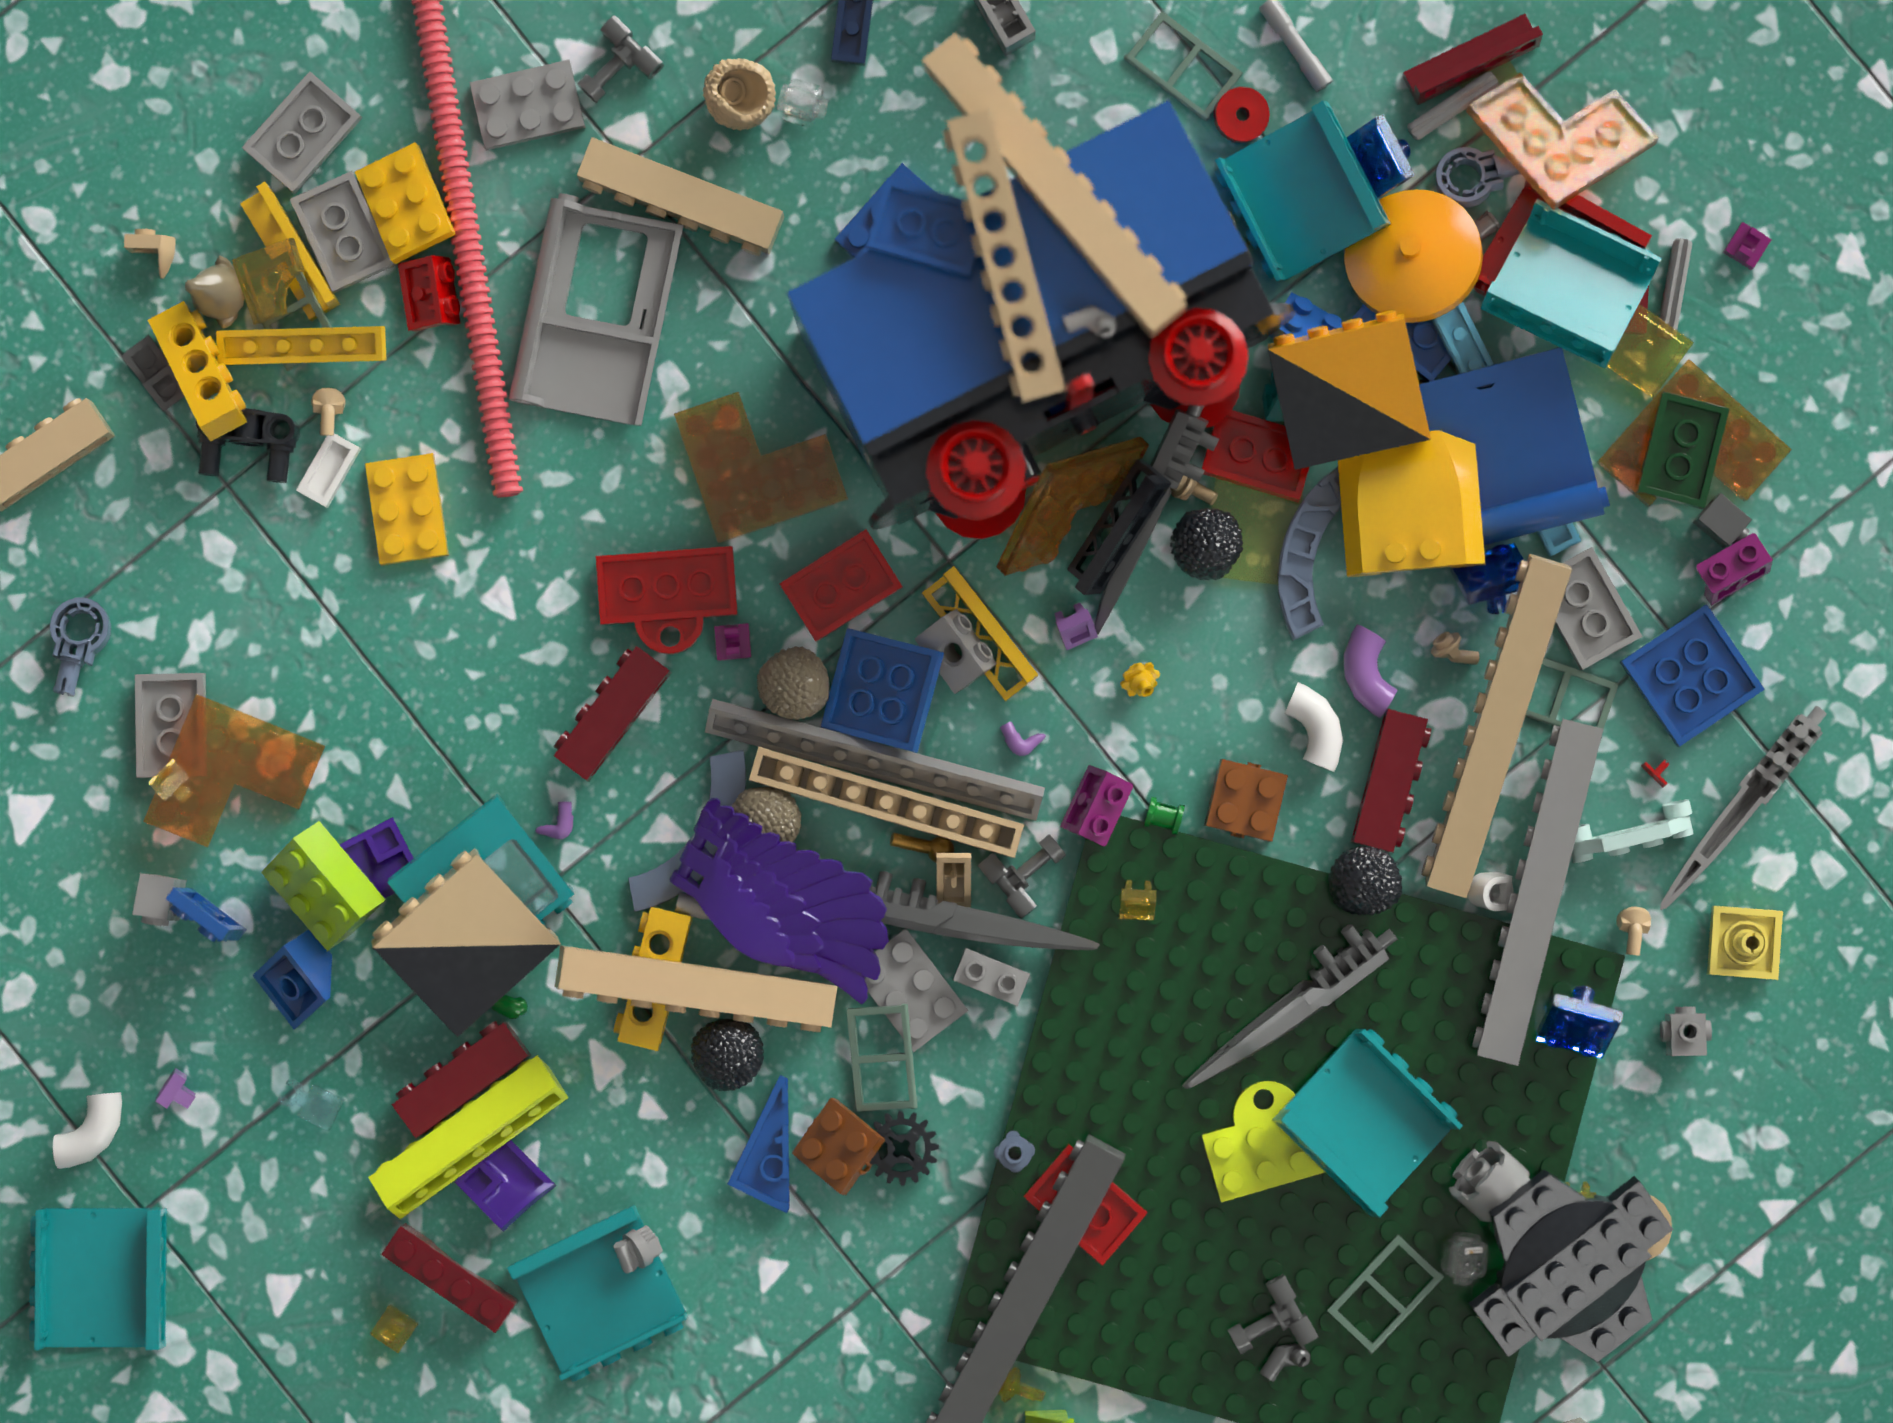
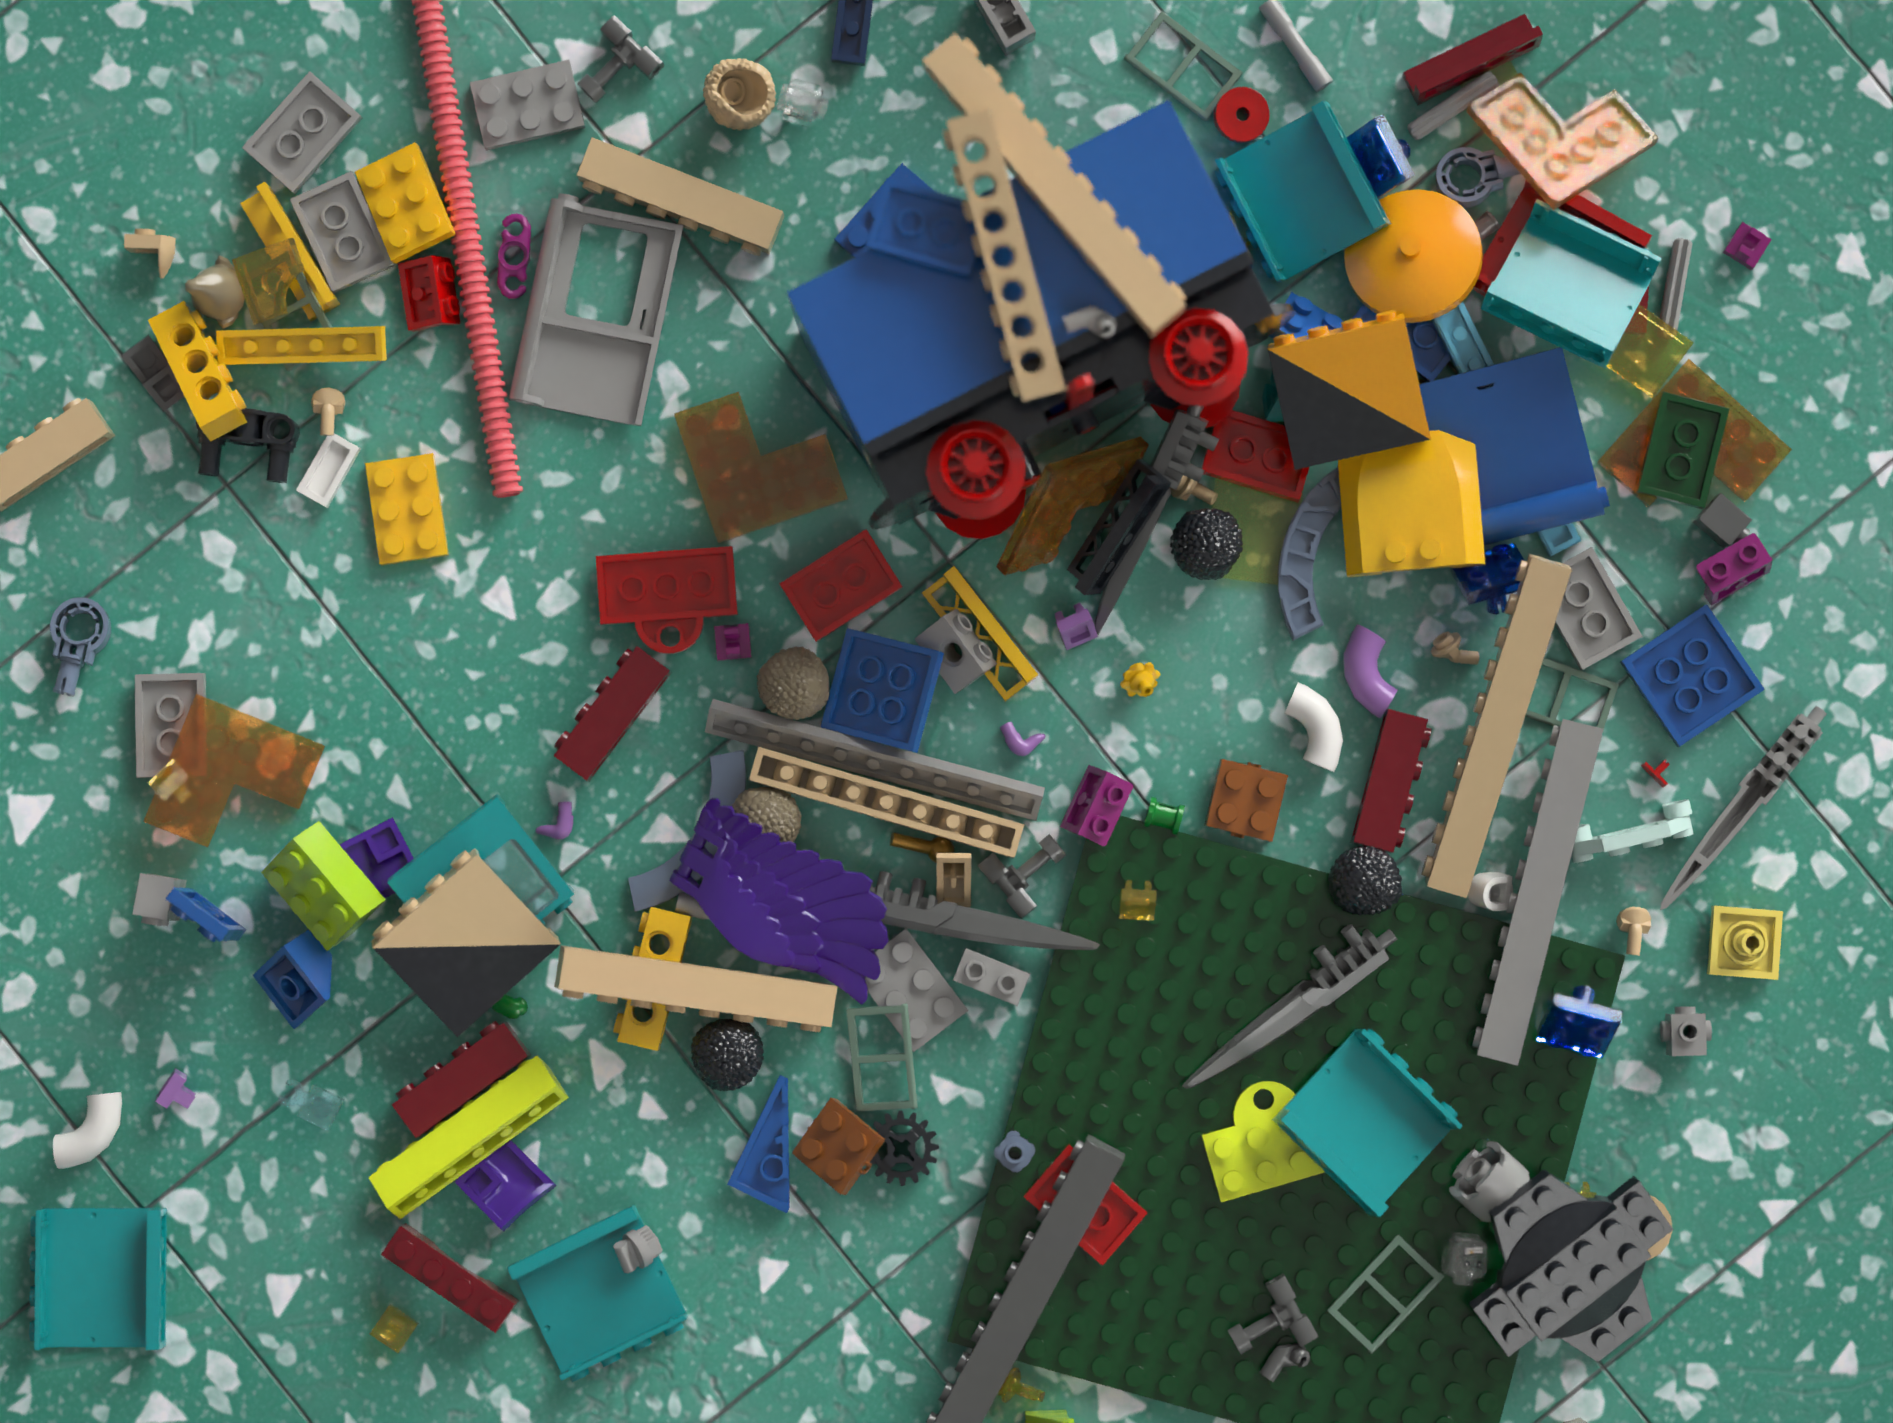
none -> magenta piece [497,214,531,299]

